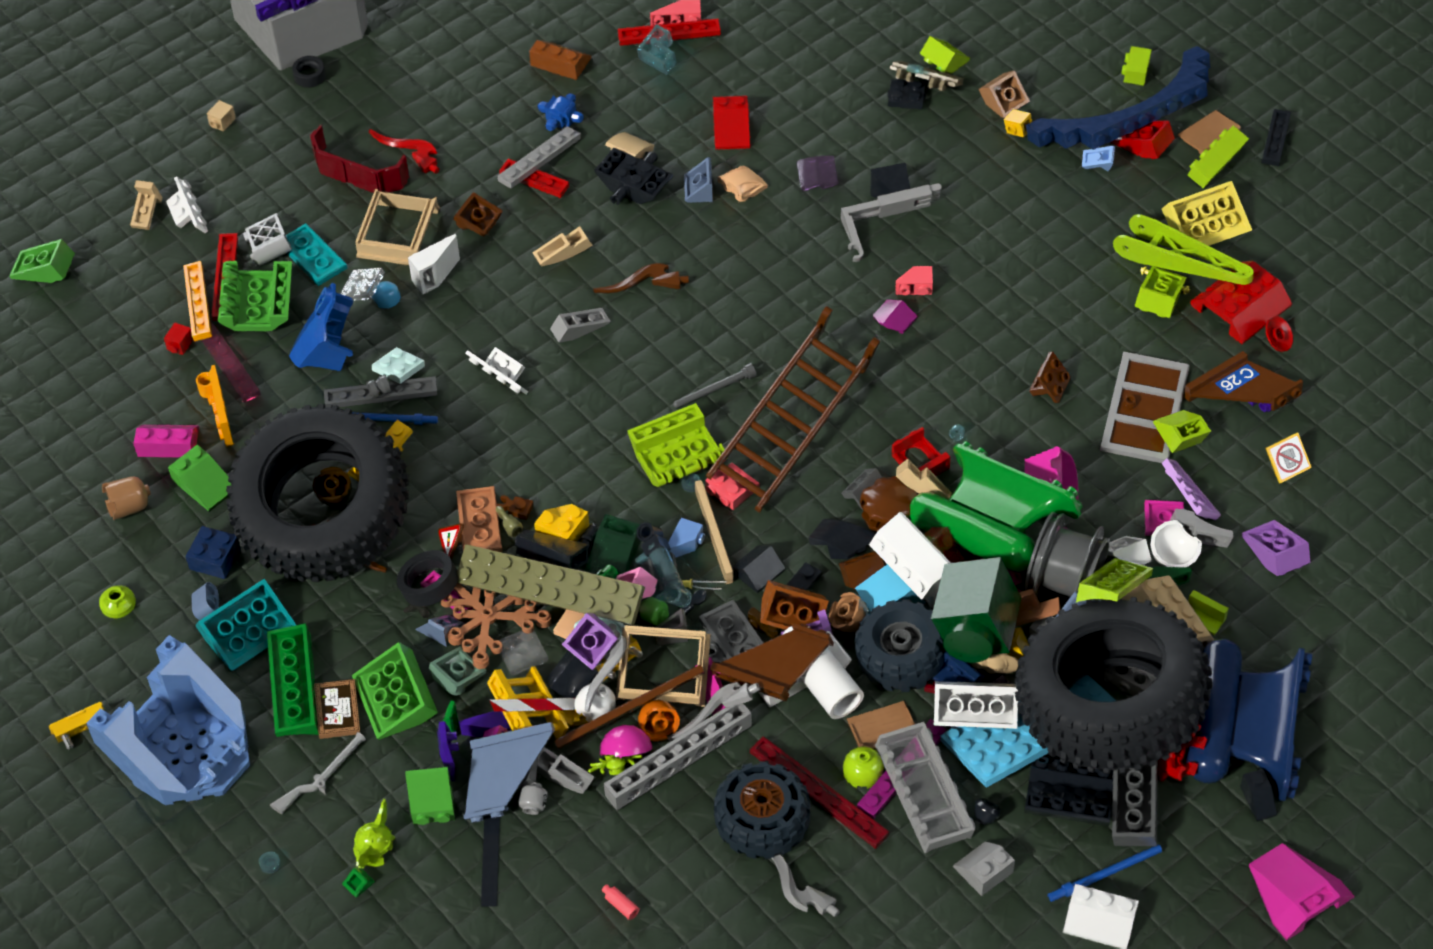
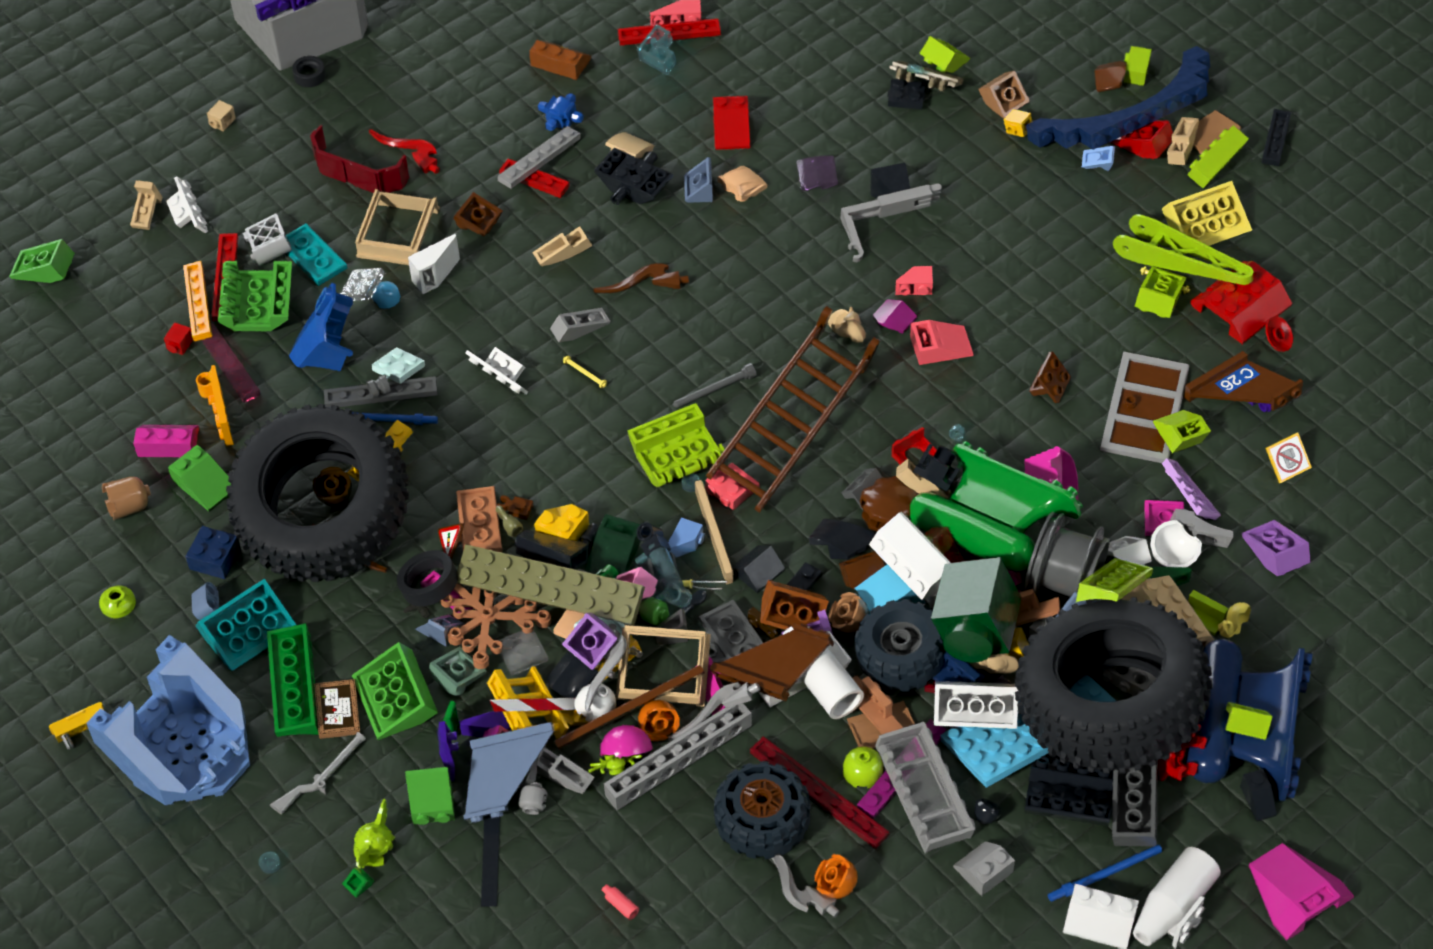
none -> light yellow axle [563,356,607,388]
none -> orange cylinder [815,854,857,899]
none -> tan piece [828,307,866,343]
none -> nougat bracket [853,675,903,734]
none -> coral slope [910,320,973,365]
none -> black panel [913,444,963,491]
none -> reddish brown slope [1094,61,1127,92]
none -> white piece [1133,847,1221,948]
none -> tan slope [1167,117,1199,165]
none -> light yellow hair [1218,602,1251,638]
none -> lime panel [1225,702,1273,740]

